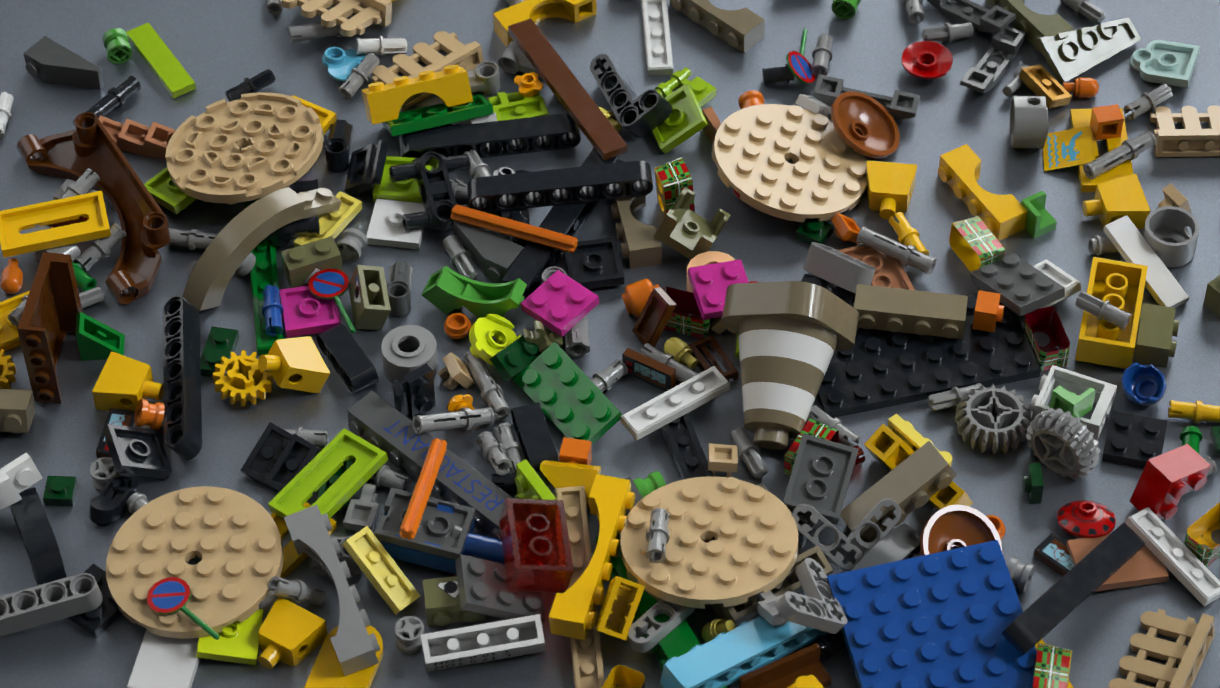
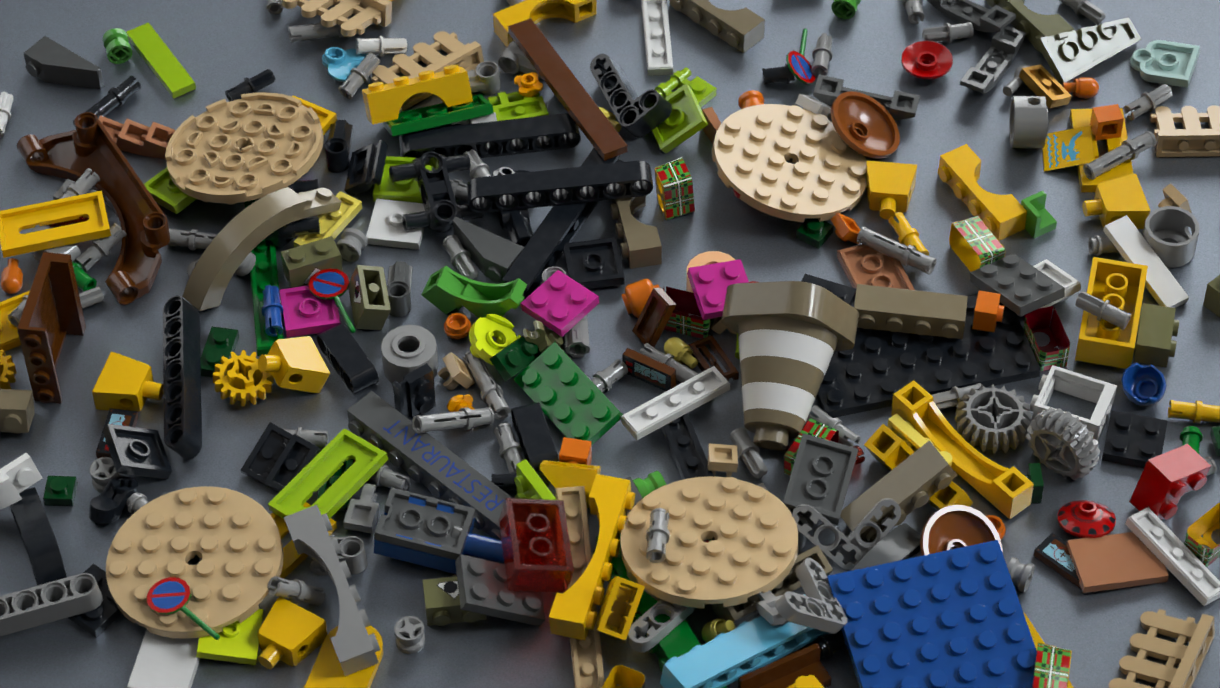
green slope [76,312,125,361] -> none
orange wheel [134,399,165,430] -> none
light yellow plate [342,526,421,615] -> none
orange axle [399,438,447,540] -> none
white brick [421,614,545,672] -> none
orange axle [451,205,578,253] -> none
light grey pin [476,431,512,475] -> none
olive panel [654,187,731,259] -> none
light grey beam [803,242,876,294] -> none
black beam [1001,522,1145,656] -> none
bright green panel [1049,385,1096,419] -> none
none -> yellow arch [891,380,1034,519]

